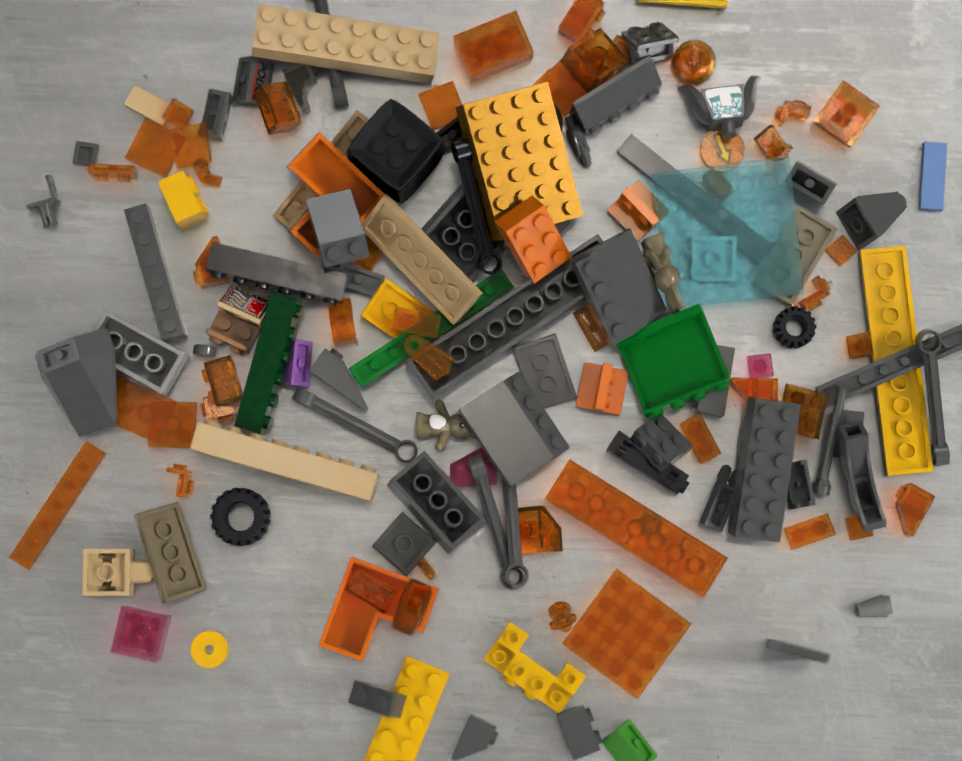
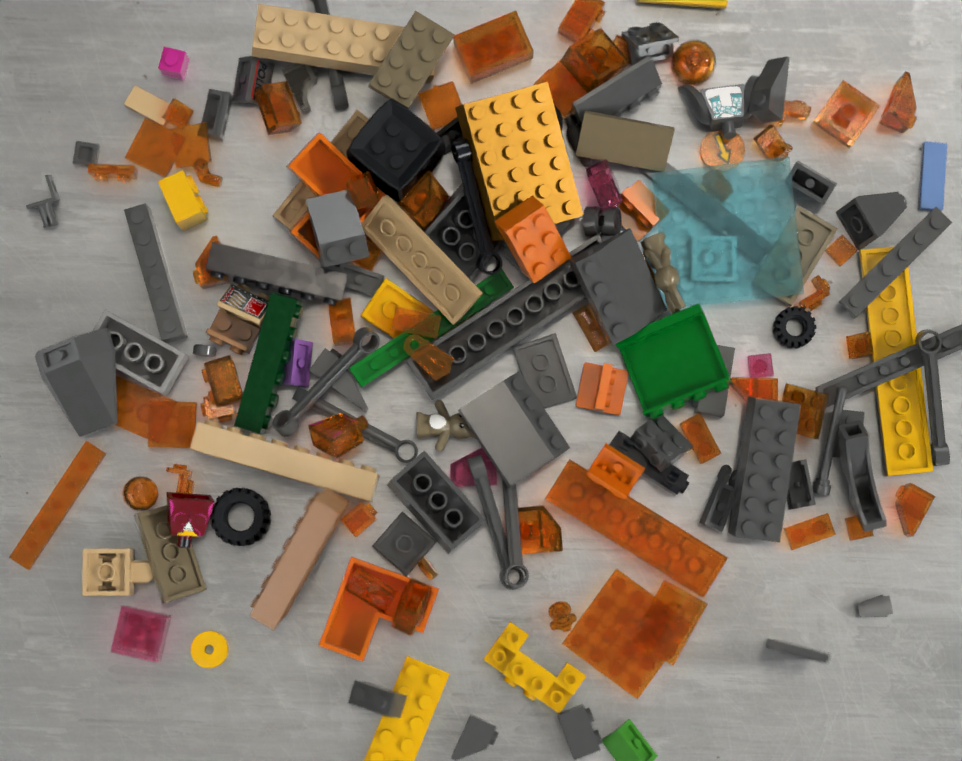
none -> clear orange hair [122,476,158,511]
none -> dark pink brick [158,47,190,80]
none -> dark red torso [166,492,214,548]
none -> medium nougat brick [250,487,350,630]
none -> dark grey piece [272,327,380,437]
none -> clear orange torso [308,413,368,459]
none -> clear orange brick [340,501,378,537]
none -> clear orange brick [346,171,381,210]
none -> dark tan plate [368,10,455,109]
none -> clear orange slope [398,170,449,229]
none -> dark tan tile [575,110,675,172]
none -> dark grey wheel [583,206,621,236]
none -> clear pink slope [586,159,623,211]
none -> orange bracket [586,443,645,500]
none -> clear orange slope [630,580,708,665]
none -> dark grey slope [749,56,790,123]
none -> dark grey plate [839,207,952,318]
none -> clear orange slope [878,71,917,134]

